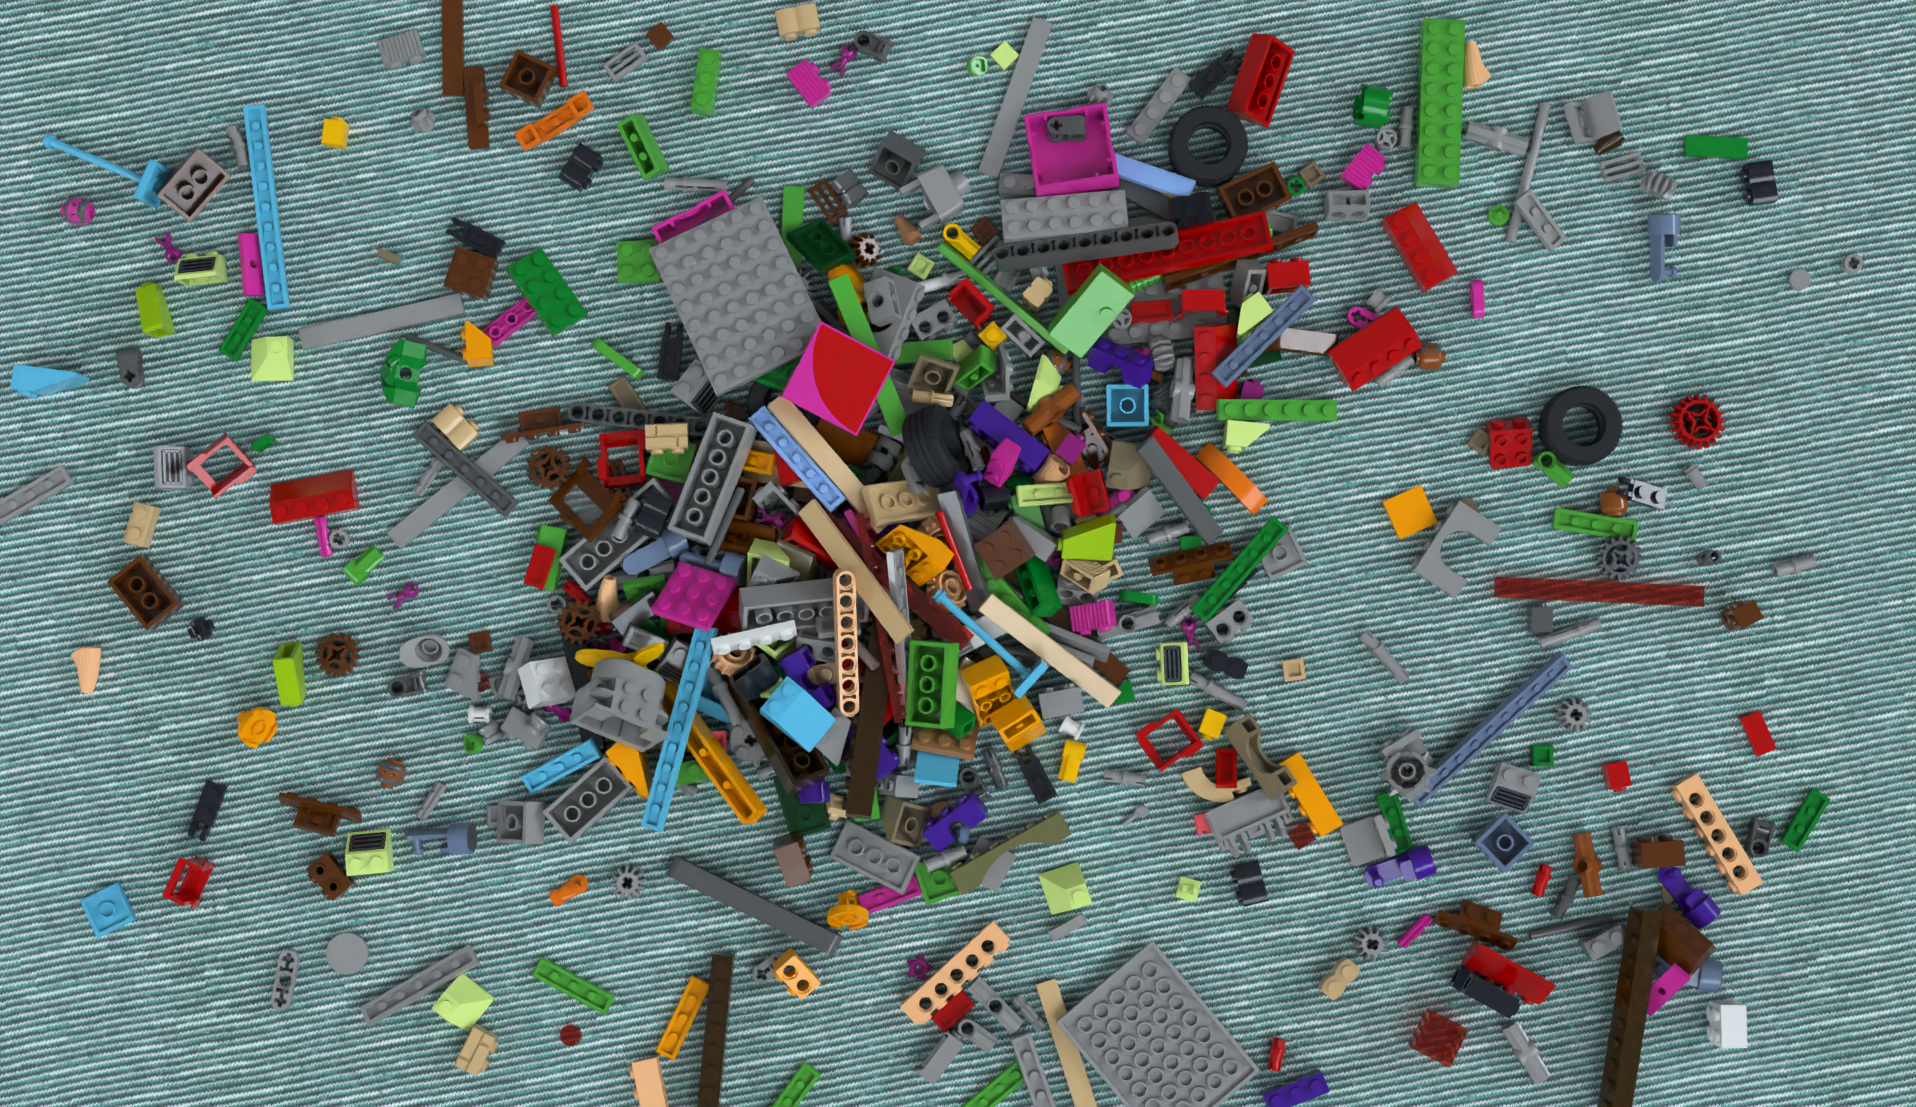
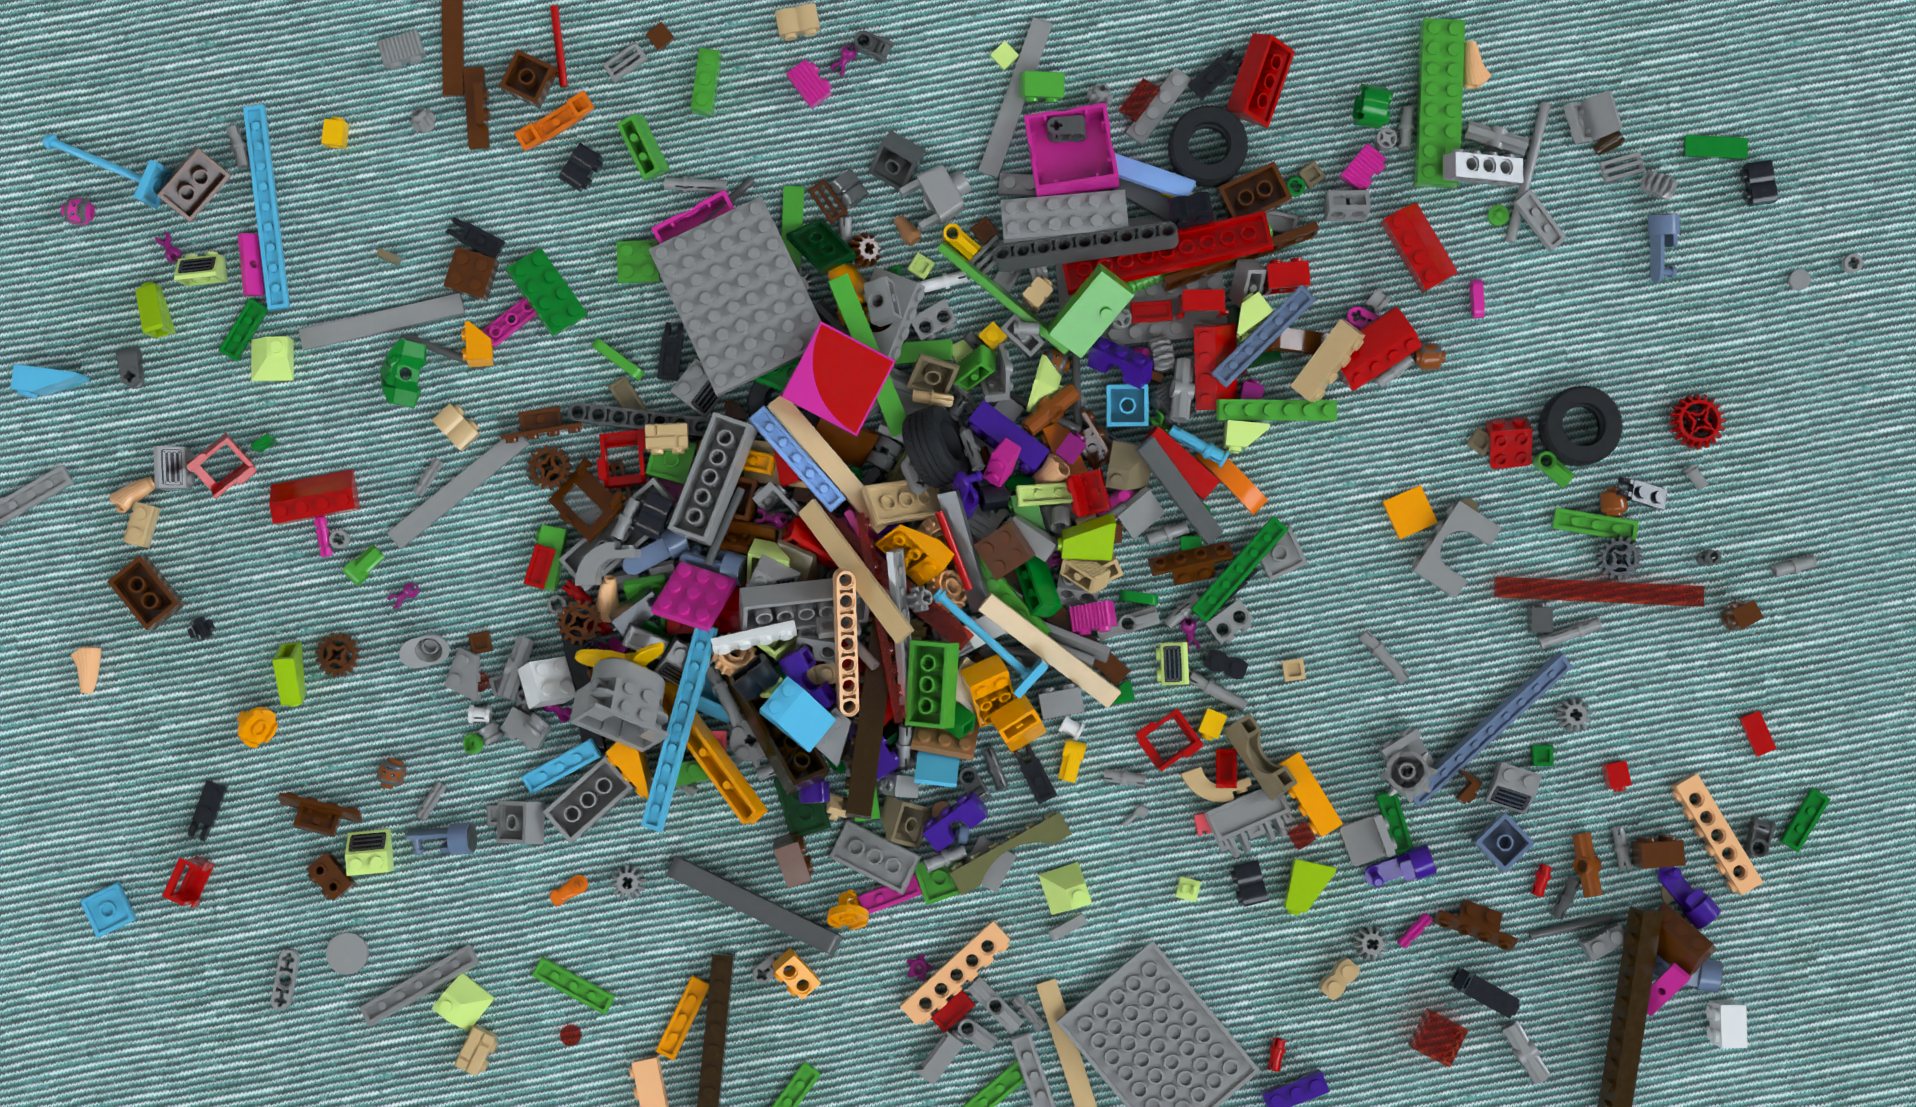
dark grey piece [387,671,430,697] -> none
dark grey tile [412,420,520,518] -> none
red piece [945,277,995,330] -> none
bright green tile [967,55,988,77] -> none
red slope [1461,940,1556,1006] -> none
none -> light nougat piece [109,476,155,513]
none -> light grey arch [575,542,641,586]
none -> light grey gear [906,585,933,613]
none -> light grey pin [1014,320,1039,337]
none -> bright green brick [1019,71,1065,103]
none -> clear red tile [1119,78,1160,122]
none -> medium azure pin [1168,424,1230,468]
none -> lime slope [1283,858,1337,916]
none -> tan brick [1291,319,1366,402]
none -> light grey brick [1443,149,1523,187]
none -> reddish brown plate [1454,770,1482,804]

